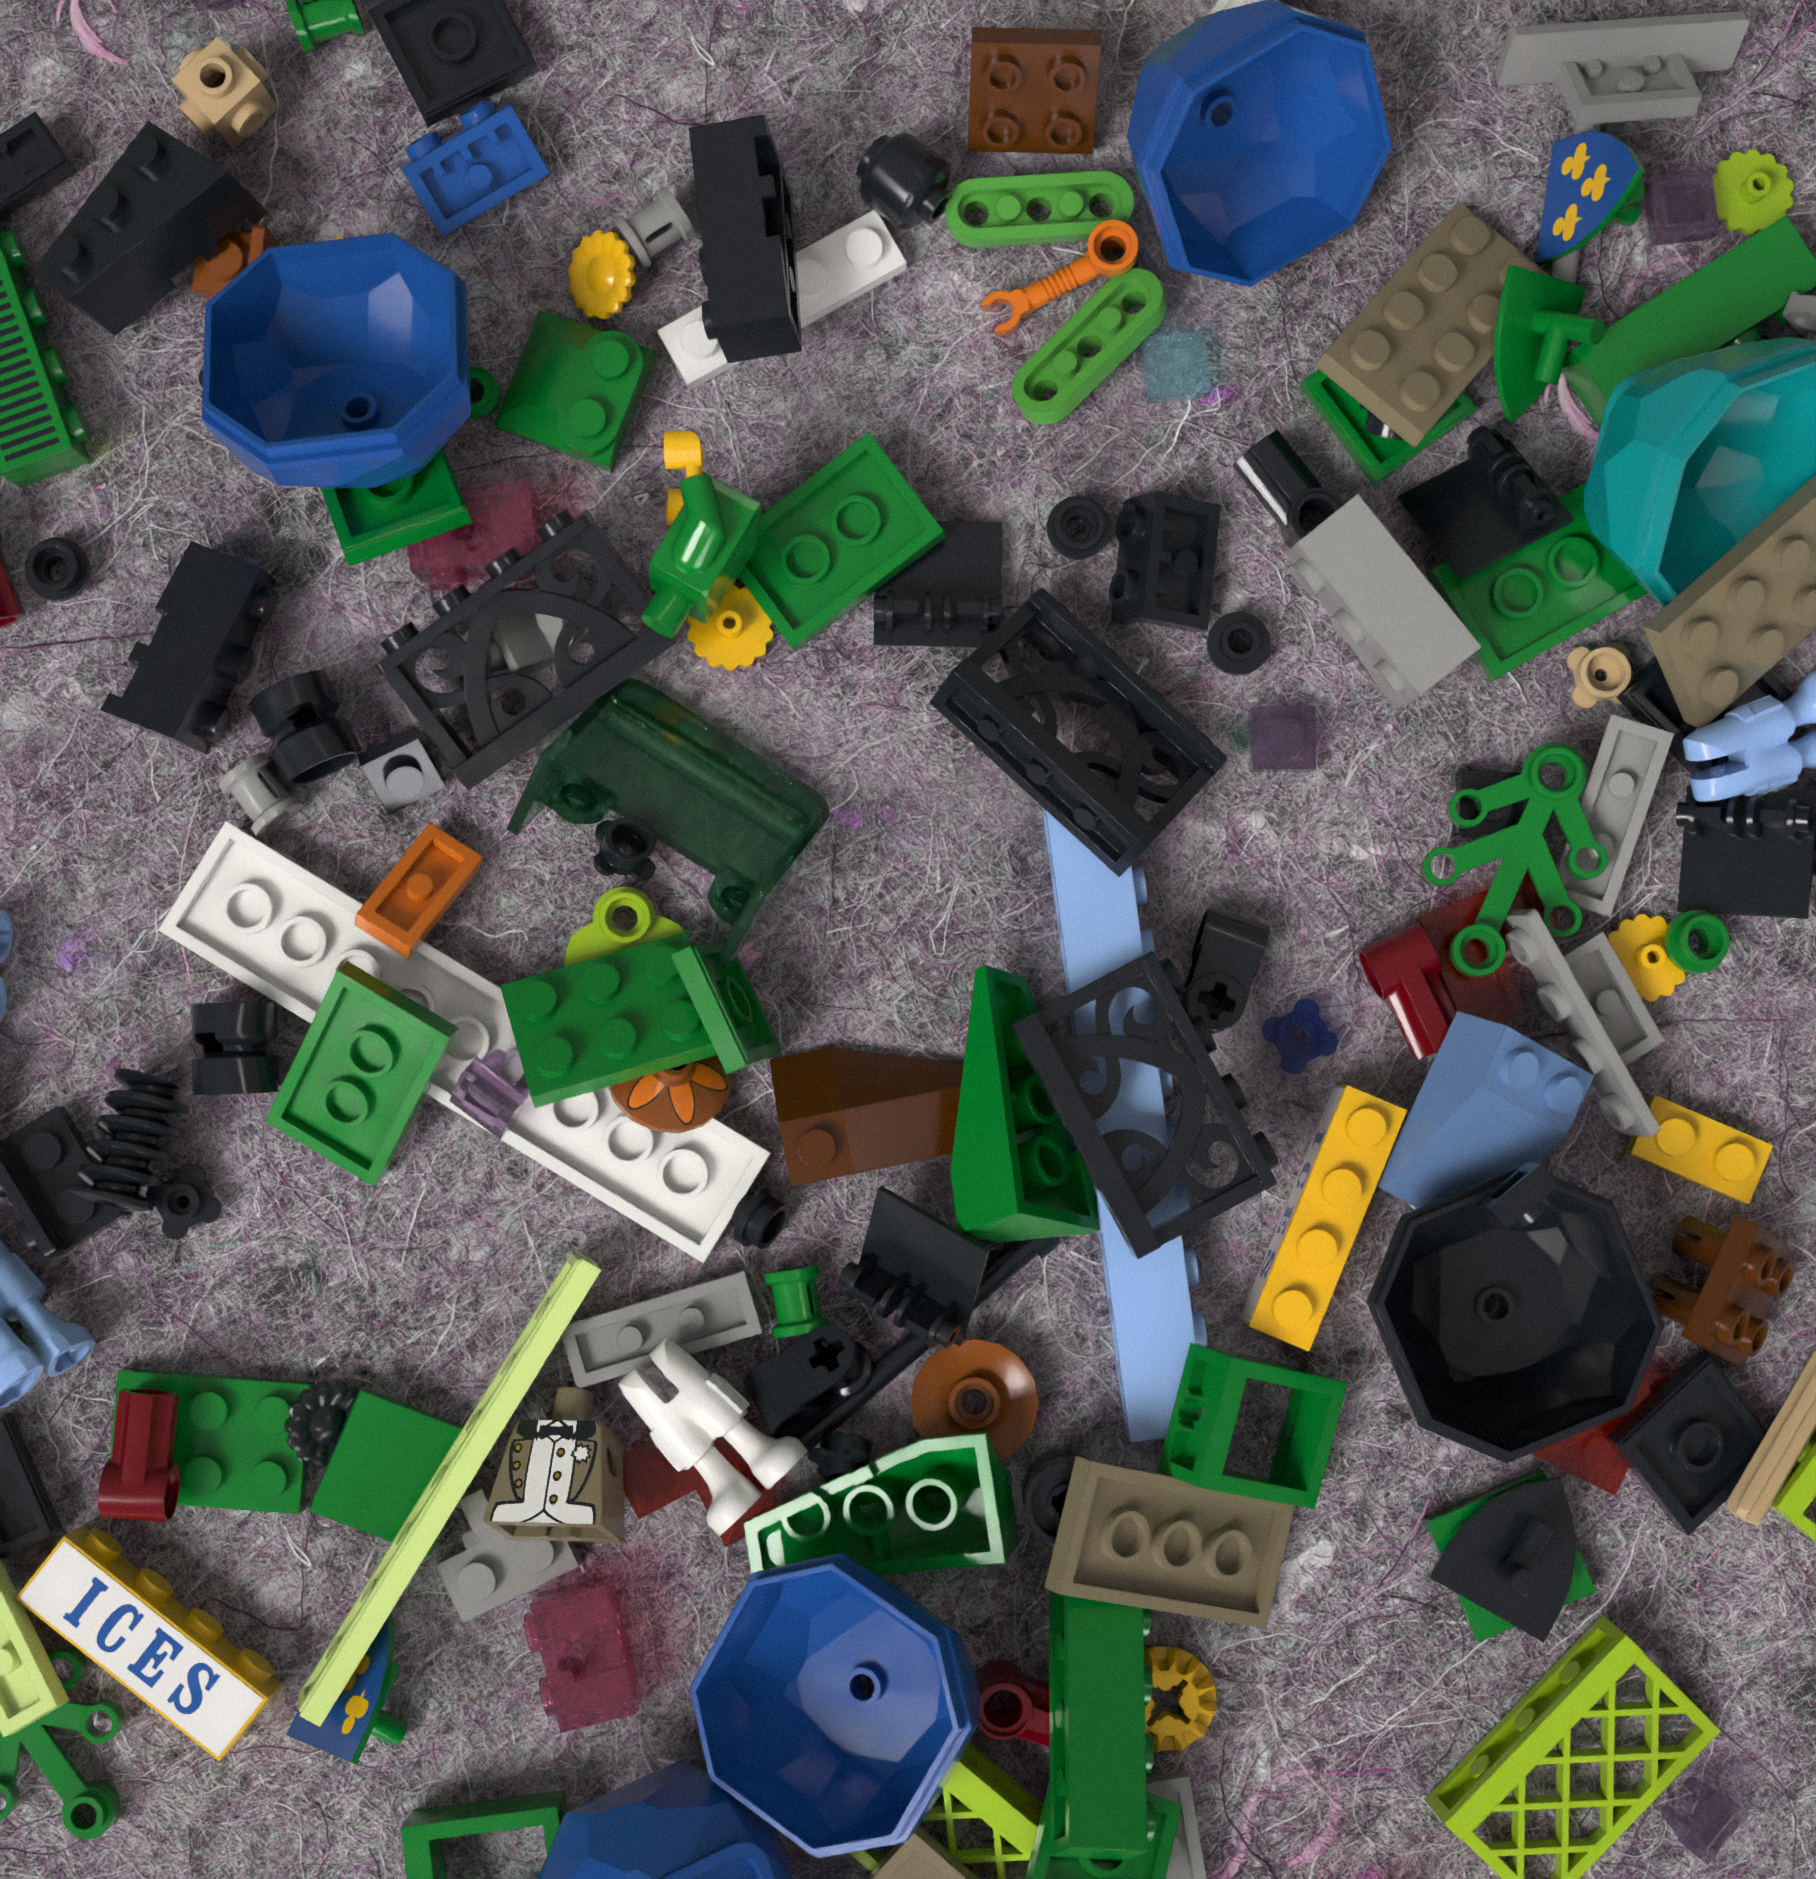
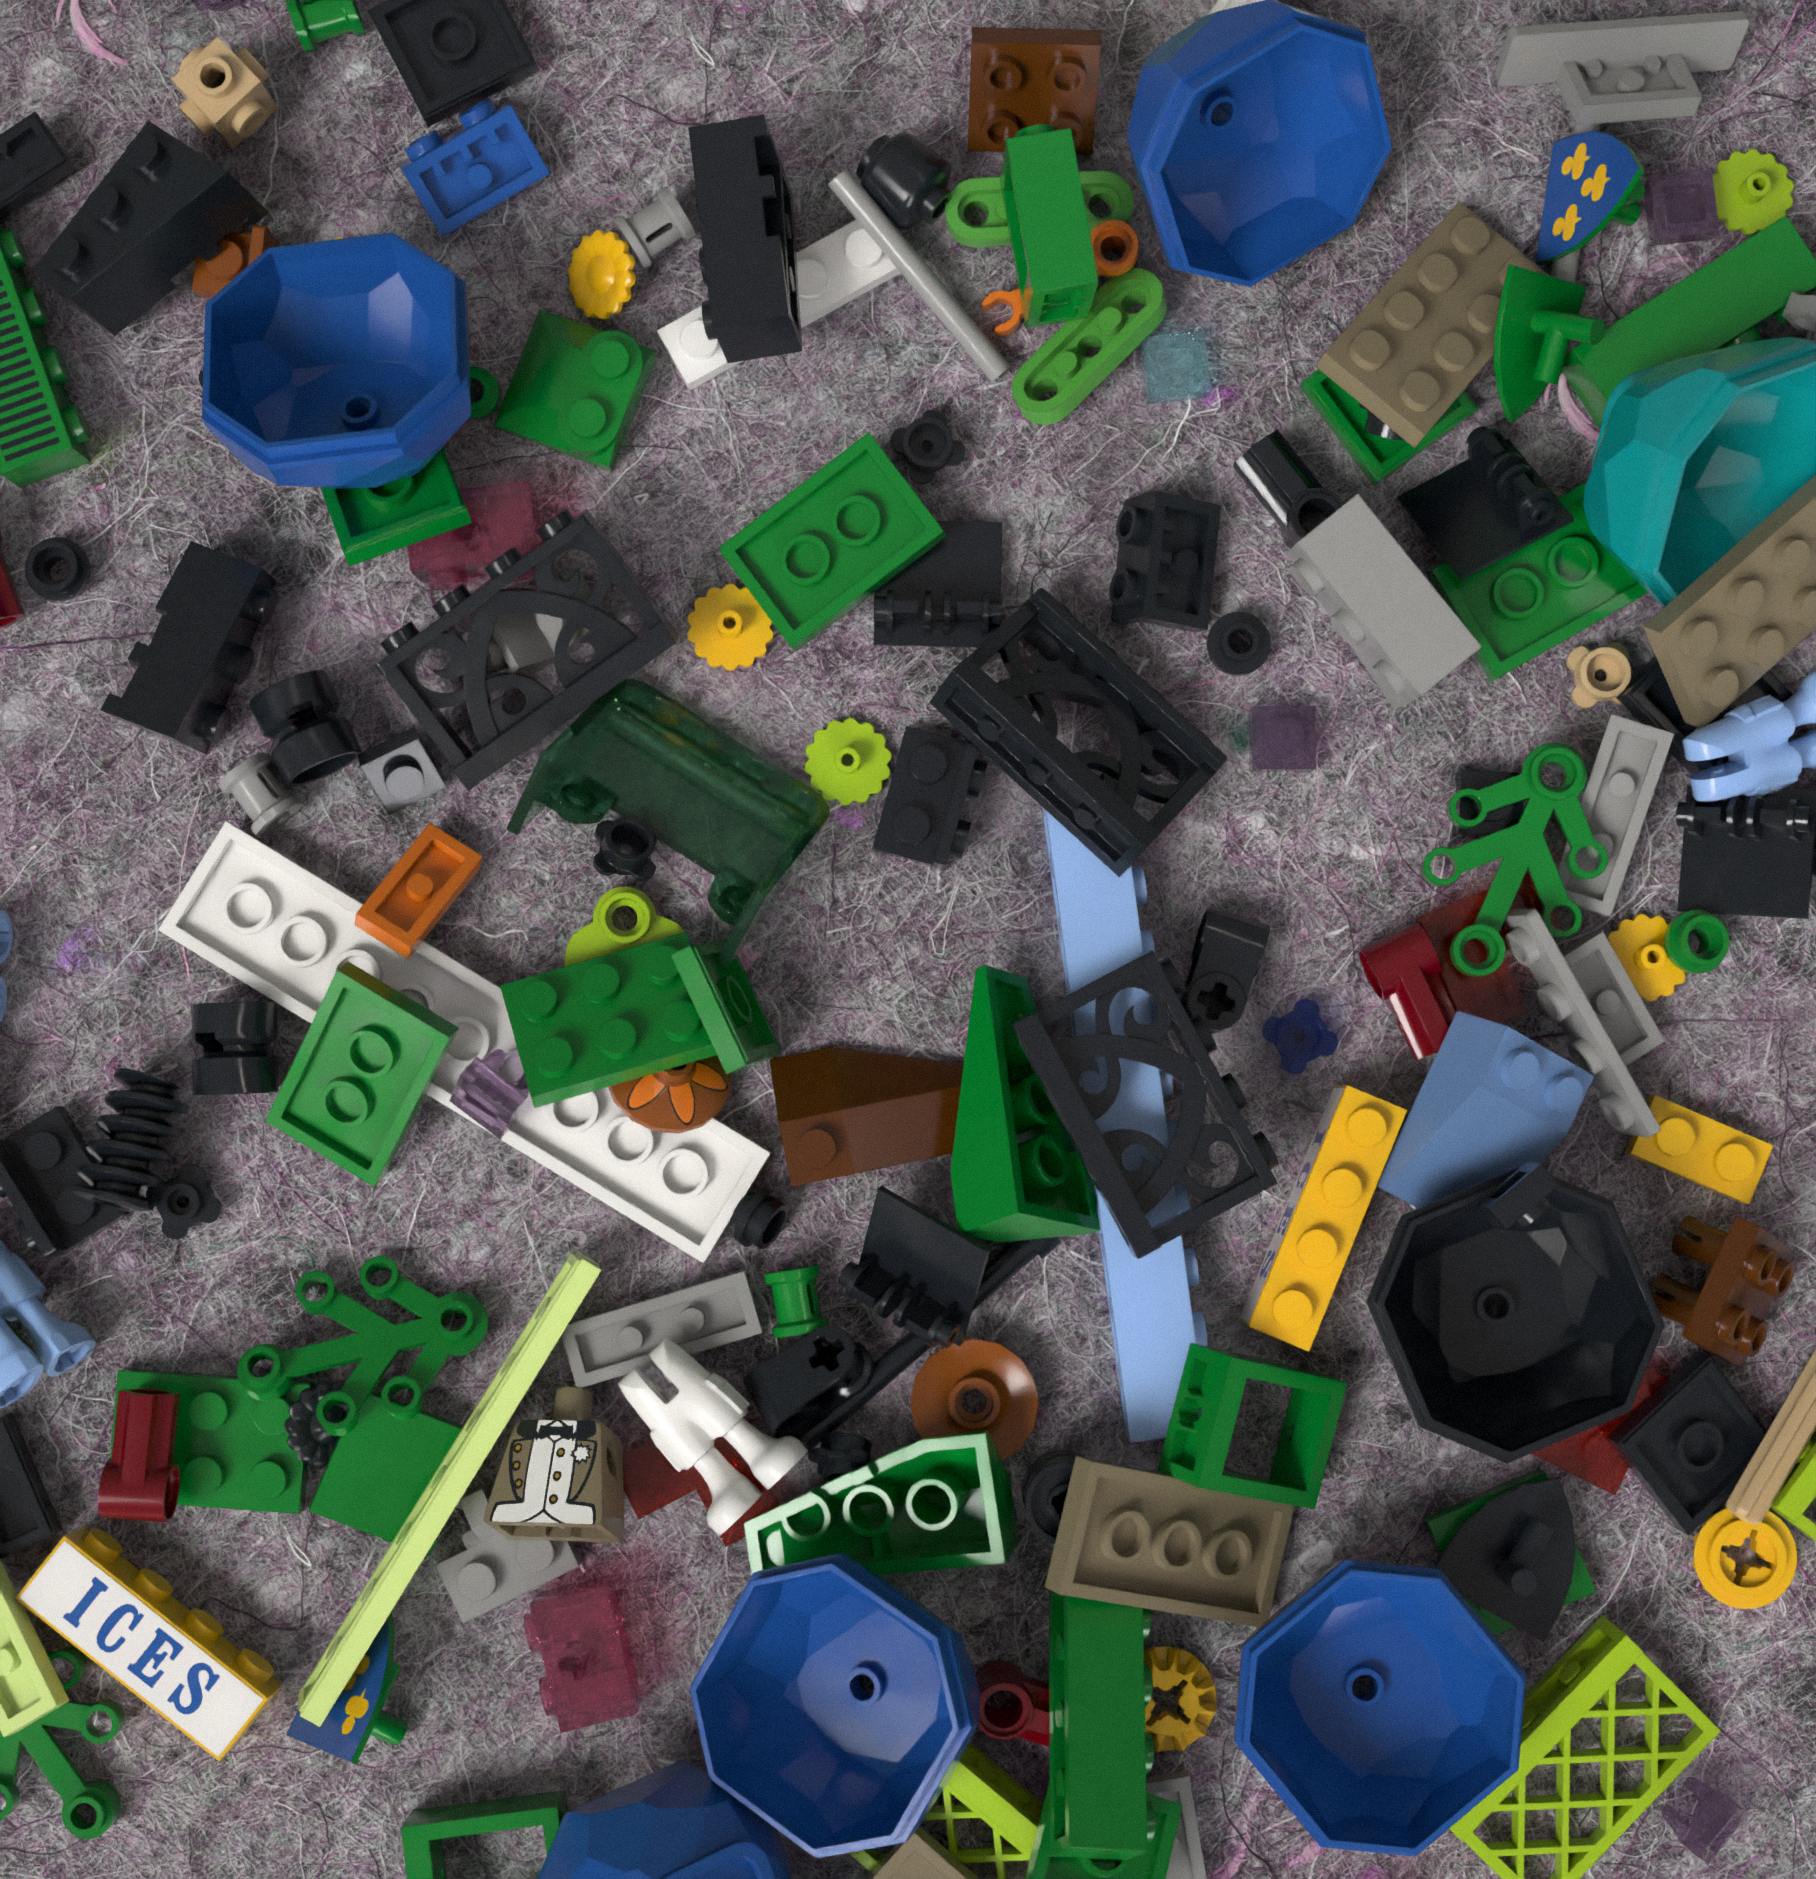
green torso [641,431,761,638] -> none
black plate [1047,496,1110,560] -> none
none -> green plant [237,1256,489,1436]
none -> lime piece [805,718,892,806]
none -> light grey bar [828,168,1011,382]
none -> black bracket [872,726,988,870]
none -> black plate [891,410,965,484]
none -> green window [1000,124,1098,328]
none -> blue rock [1234,1559,1526,1857]
none -> yellow gear [1691,1508,1797,1609]

